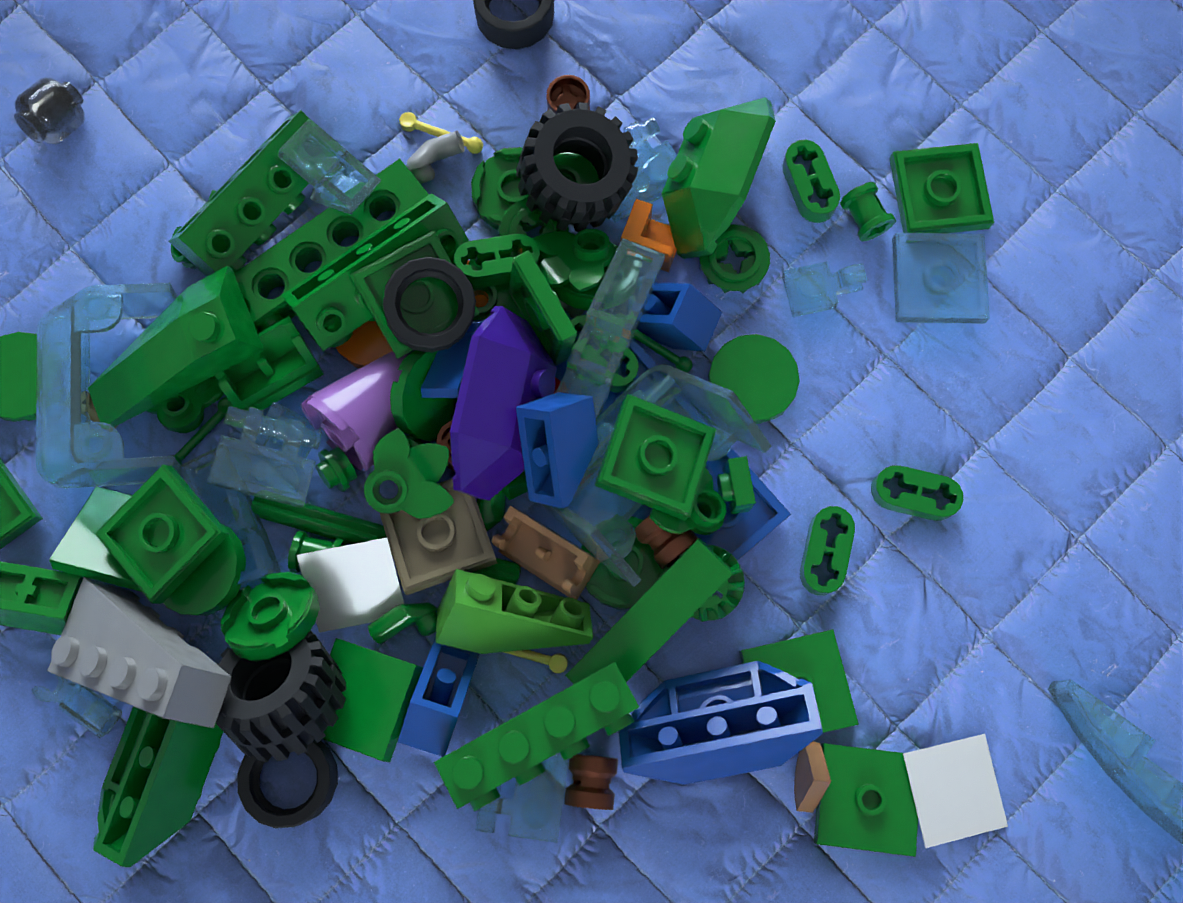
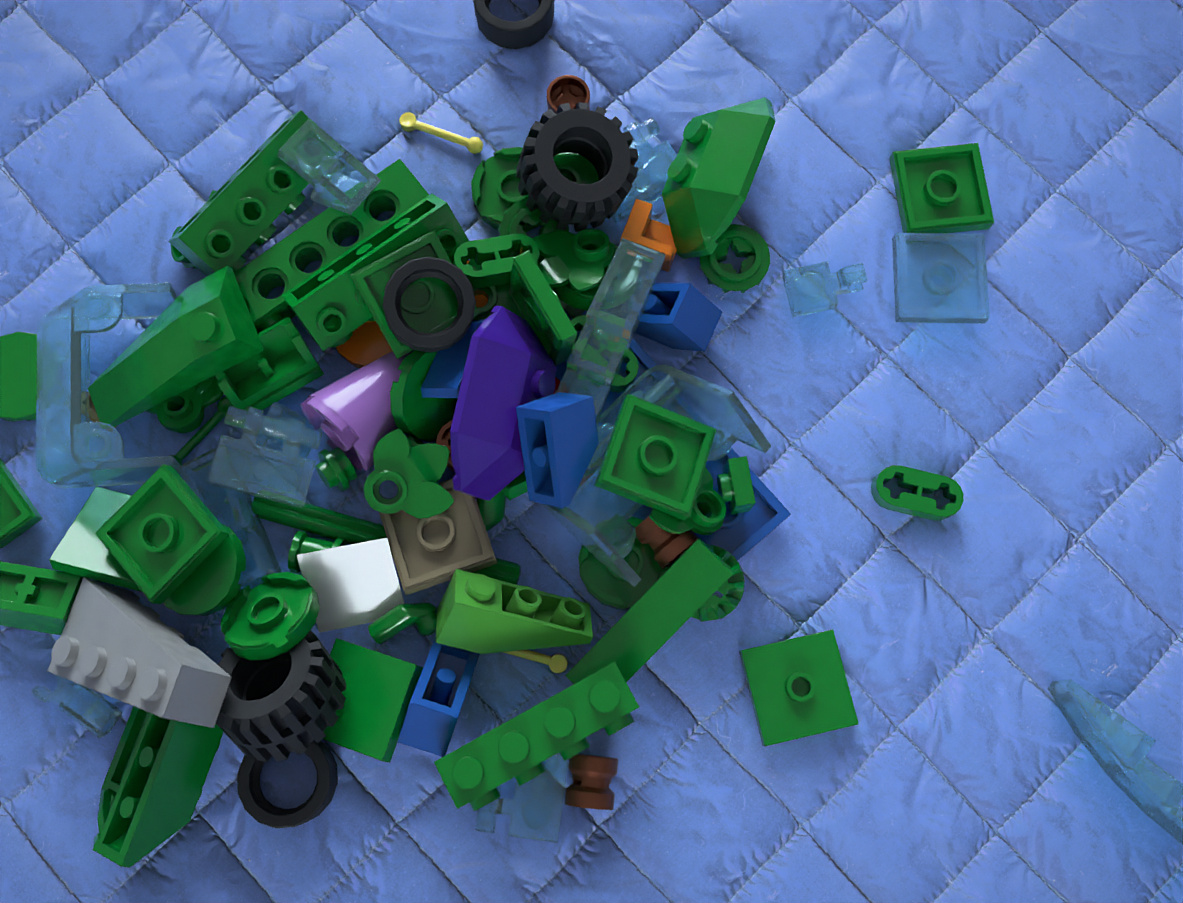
clear smoke head [14,77,85,144] -> none
light grey arm [406,131,465,184] -> none
medium nougat hinge [492,506,601,600] -> none
green hinge [611,314,693,374] -> none
blue wedge [618,661,823,785] -> none
green tile [708,334,800,425] -> none
green beam [782,139,840,223] -> none
medium nougat tile [794,742,831,813] -> none
green beam [800,506,855,596] -> none
green plate [814,743,918,857] -> none
green bush [840,182,896,241] -> none
white sticker [903,734,1008,848] -> none

